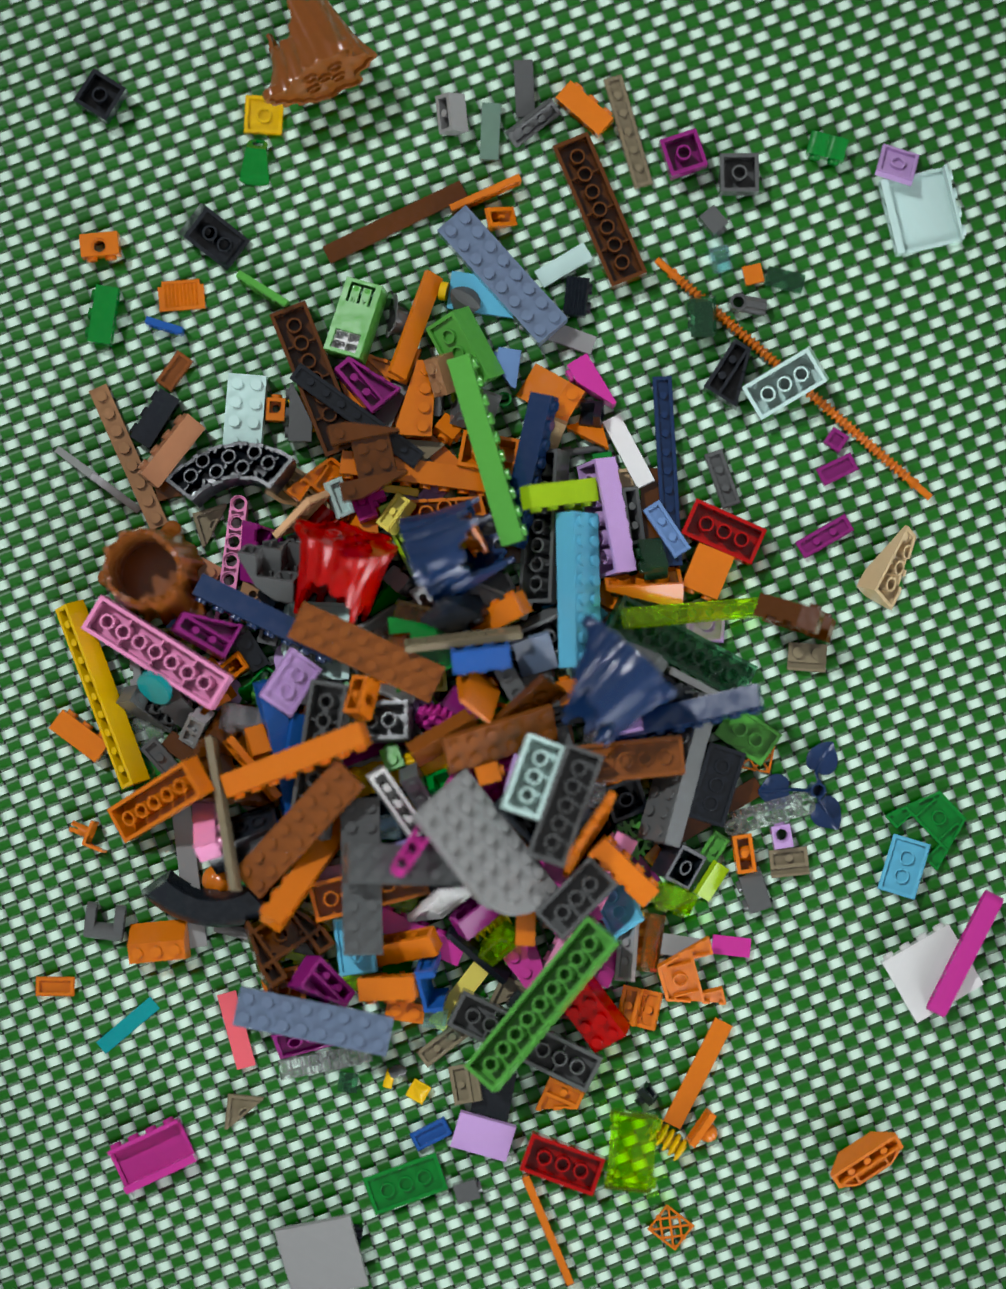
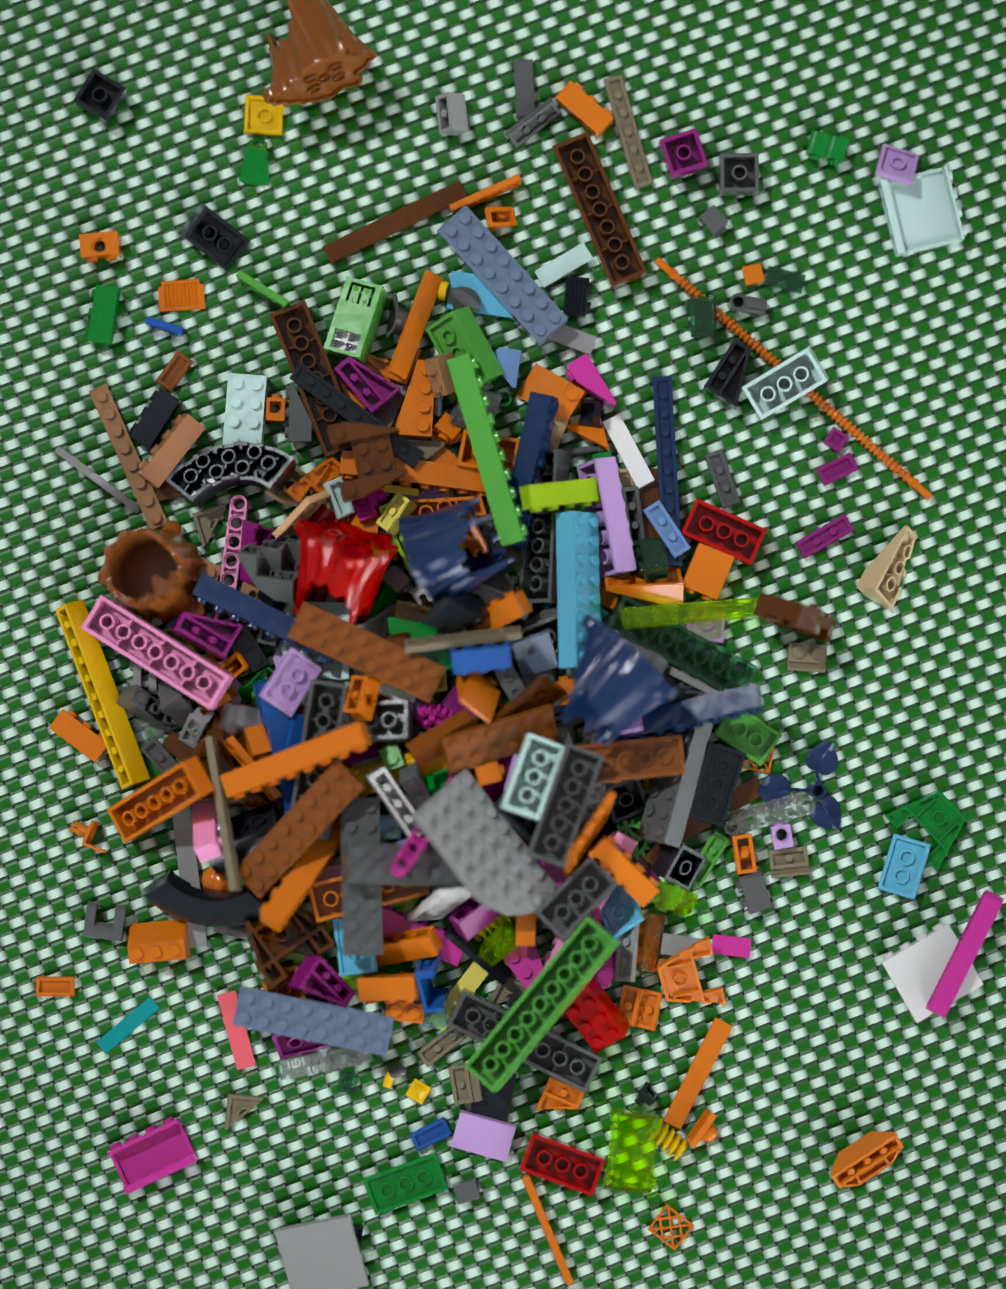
teal tile [137,671,173,705] -> none
sand green tile [479,102,501,161] -> none
lime tile [693,860,729,902] -> none
clear light blue panel [708,244,731,274] -> none

